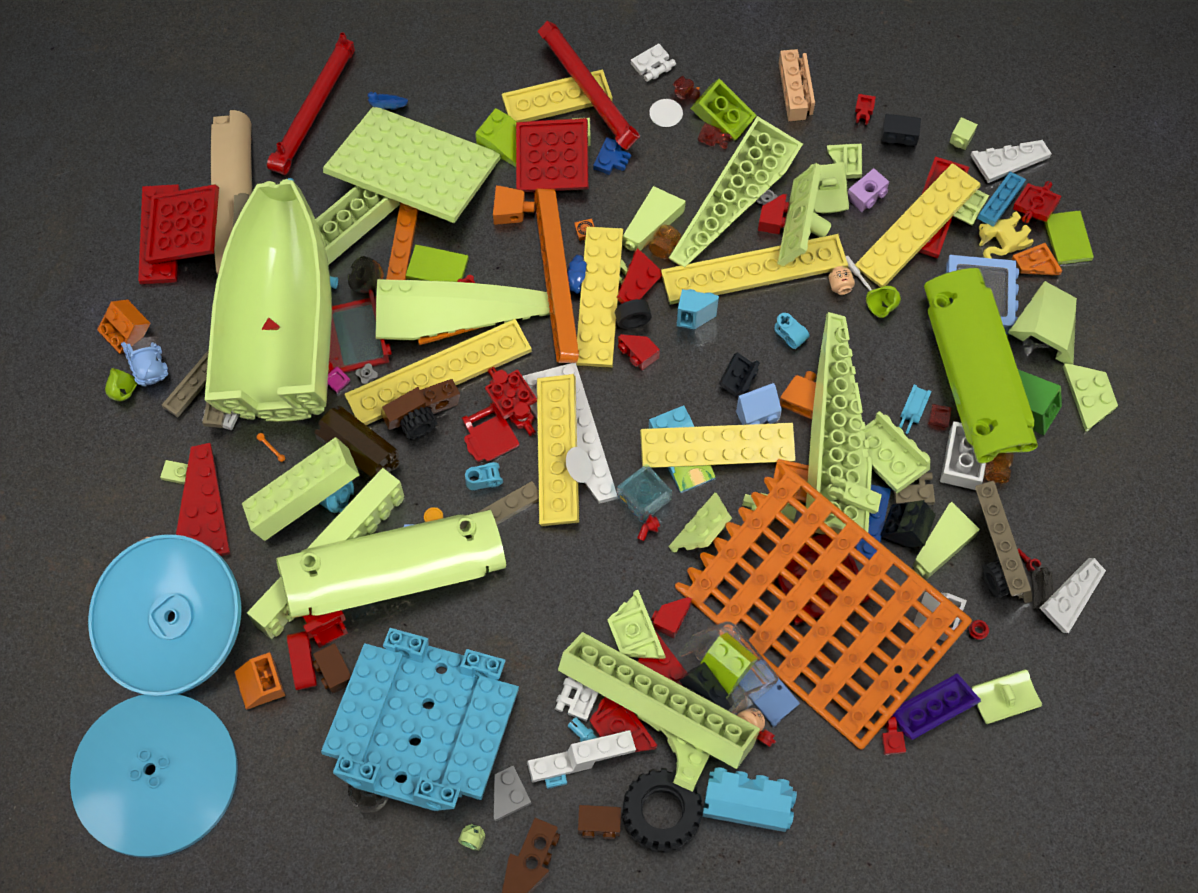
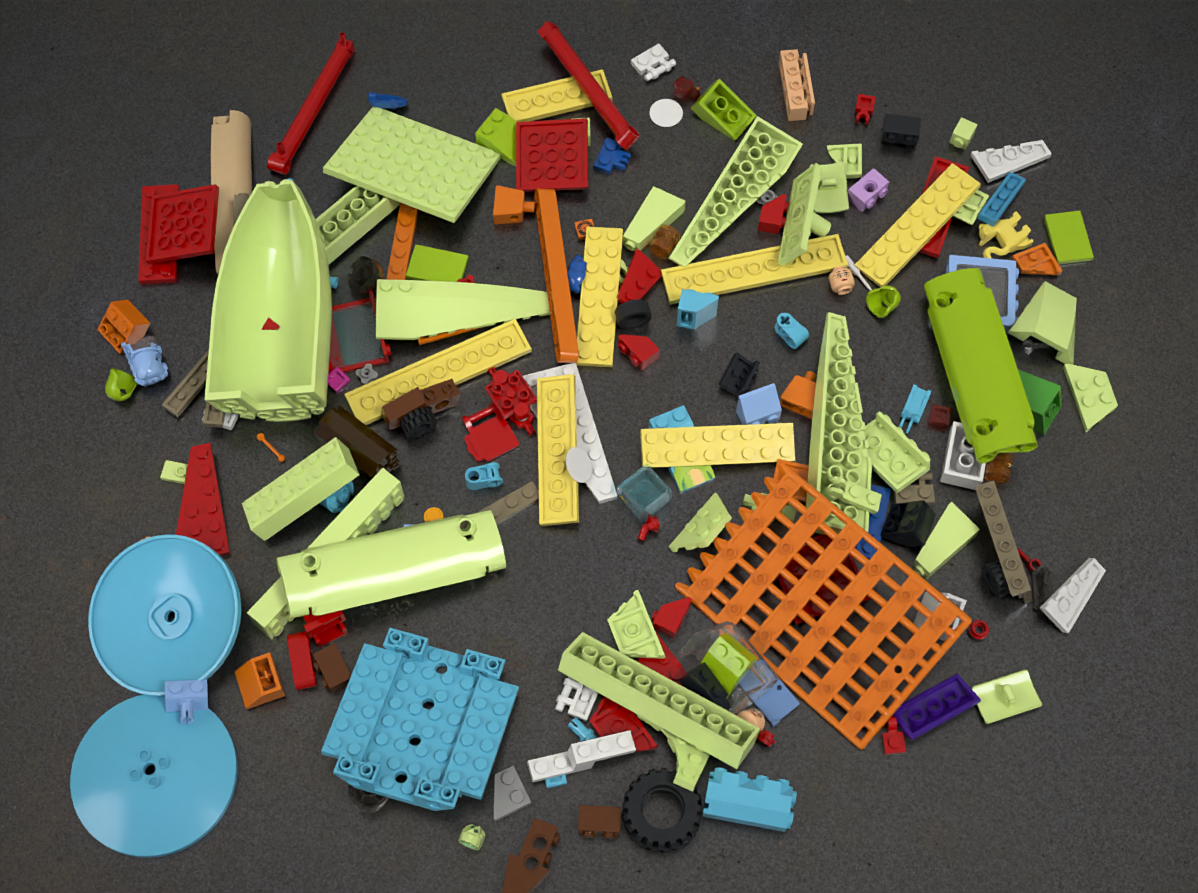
clear red plate [698,123,731,148] -> none
red plate [1013,181,1062,223] -> none
none -> light blue brick [165,679,208,724]

